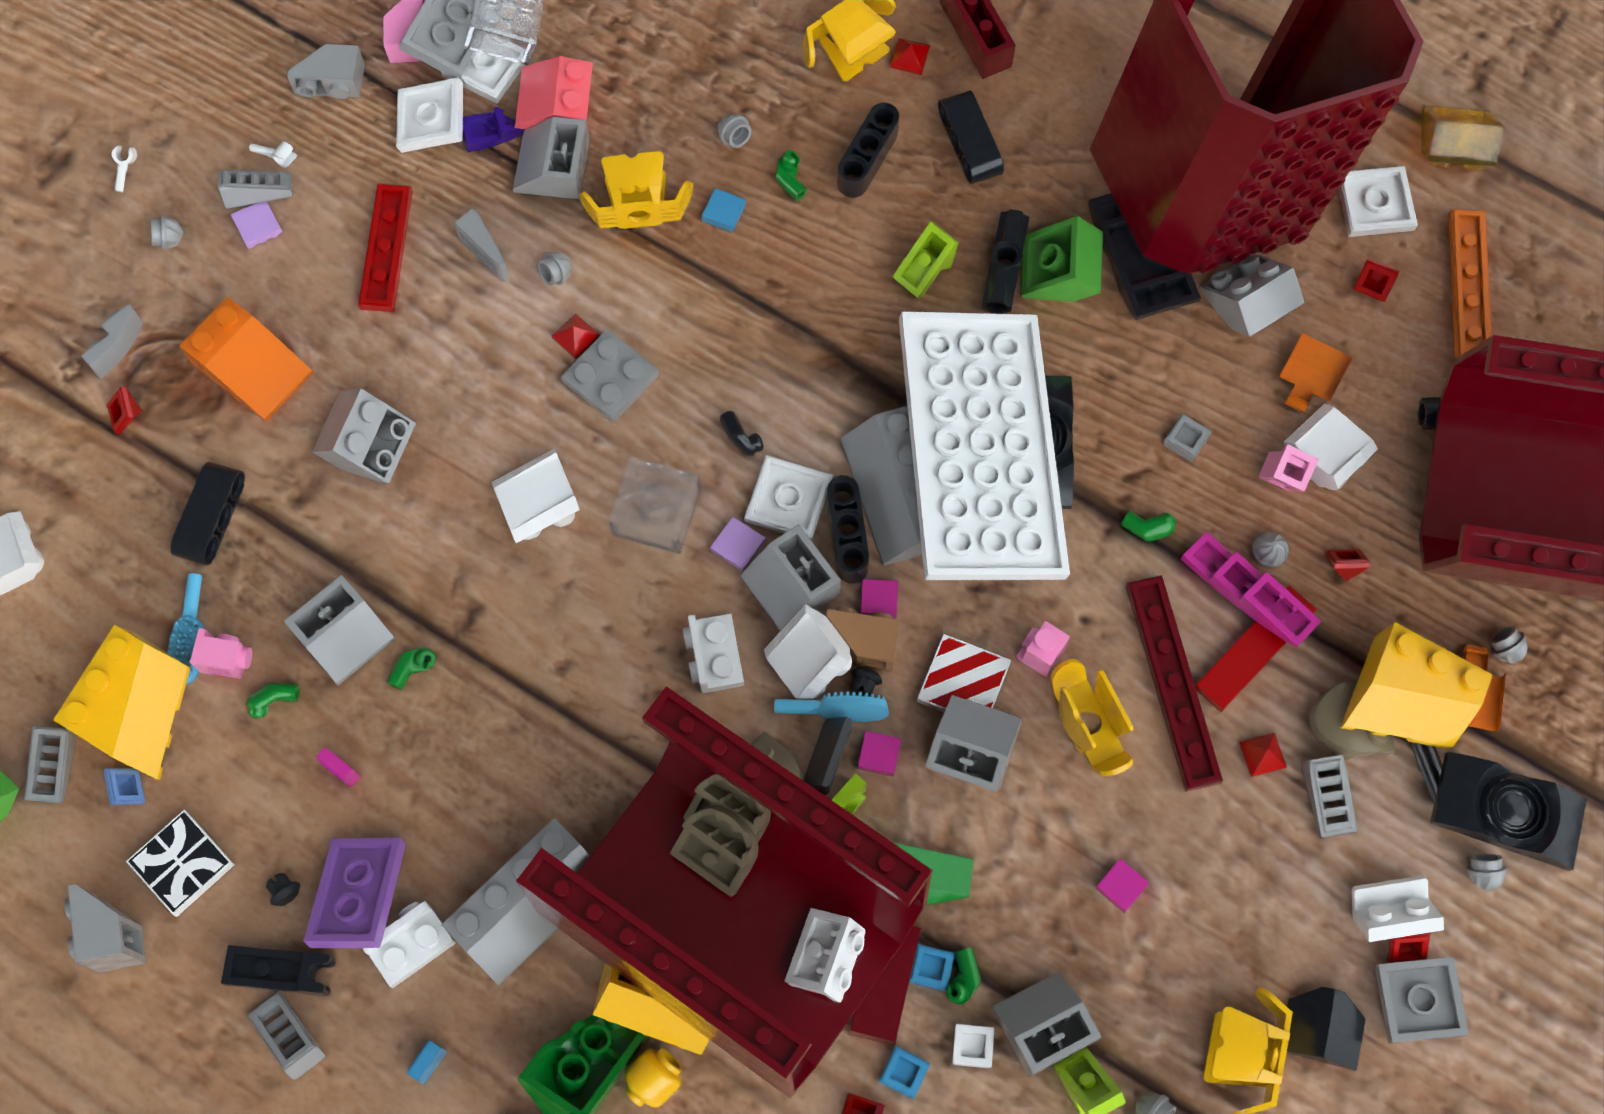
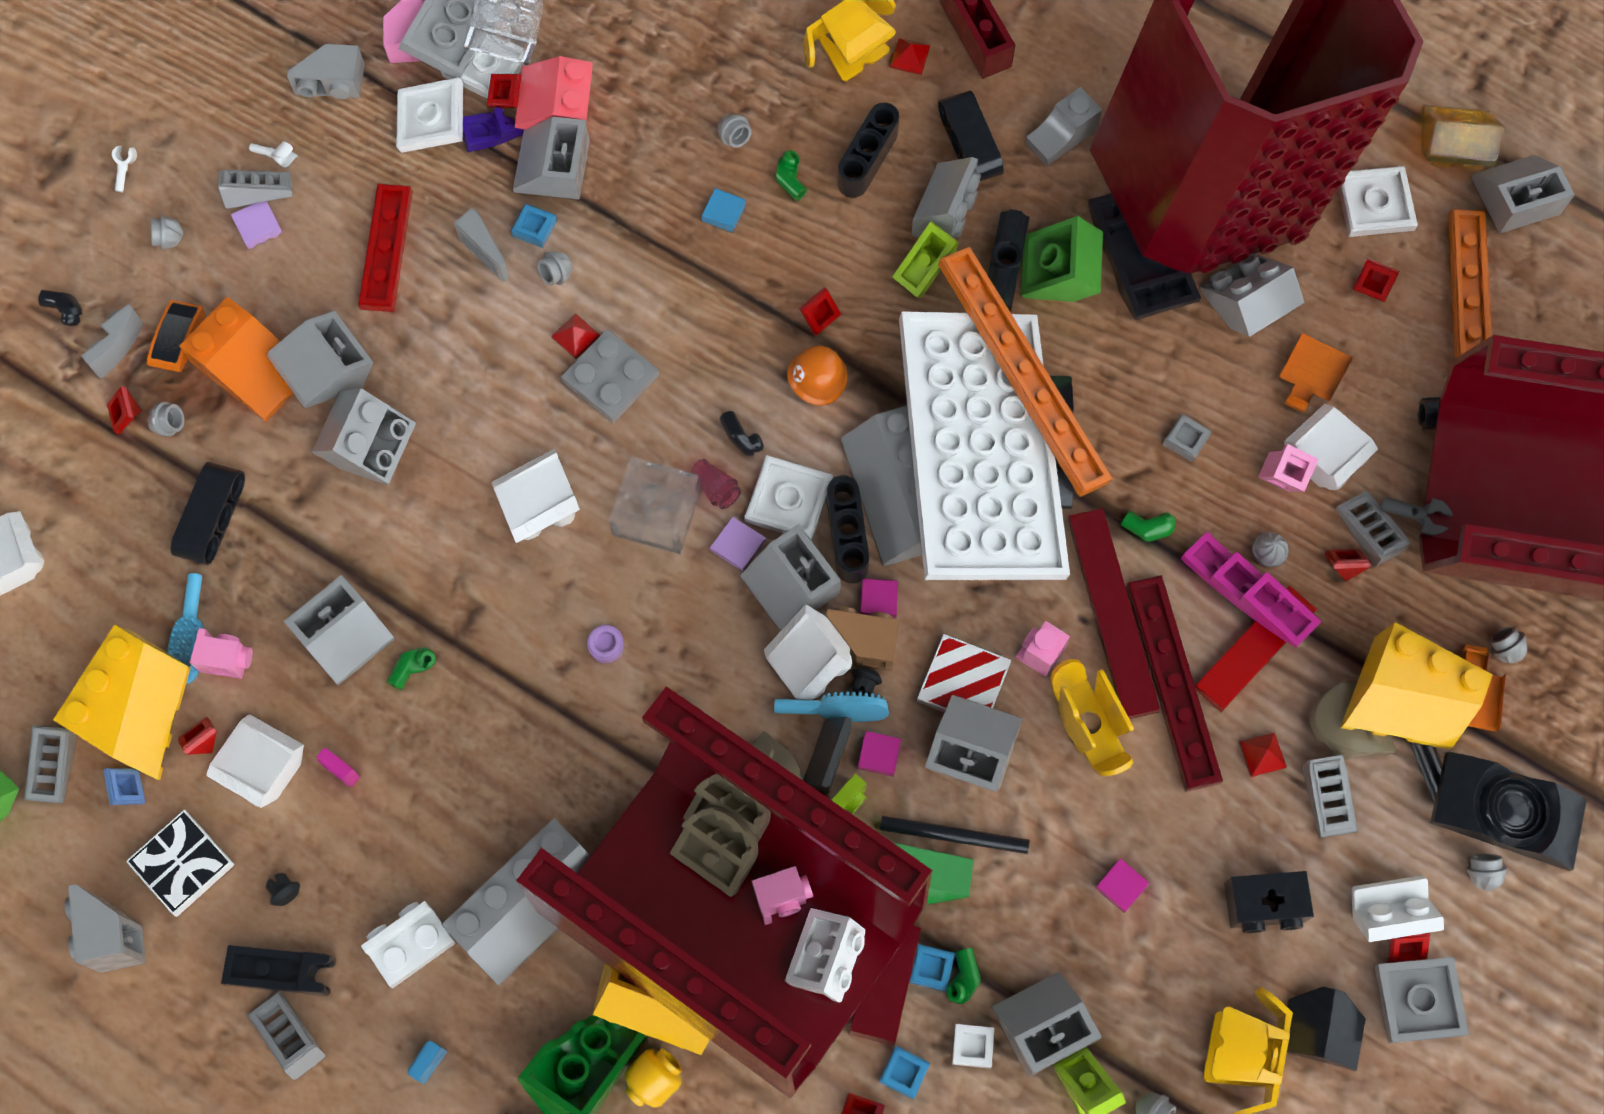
green arm [246,682,300,718] -> none
medium lavender plate [304,837,406,948] -> none
yellow piece [579,151,693,229] -> none
white bracket [683,614,745,694] -> none
none -> black arm [38,289,82,326]
none -> light grey plate [146,402,184,437]
none -> slope [147,300,205,372]
none -> red slope [178,717,217,755]
none -> white slope [206,714,304,808]
none -> light grey slope [267,311,374,409]
none -> red slope [486,74,522,108]
none -> dark azure tile [511,203,557,248]
none -> lavender tile [587,625,624,663]
none -> clear pink cone [691,459,741,509]
none -> bright pink brick [752,866,813,925]
none -> orange helmet [787,345,847,406]
none -> red slope [799,287,842,336]
none -> black bar [880,816,1030,854]
none -> light grey slope [912,157,981,238]
none -> orange tile [938,246,1113,497]
none -> light grey arch [1025,87,1102,167]
none -> dark red tile [1067,508,1160,719]
none -> black brick [1224,871,1314,934]
none -> light grey slope [1336,491,1411,567]
none -> dark grey bar [1381,497,1453,537]
none -> light grey slope [1471,155,1575,234]

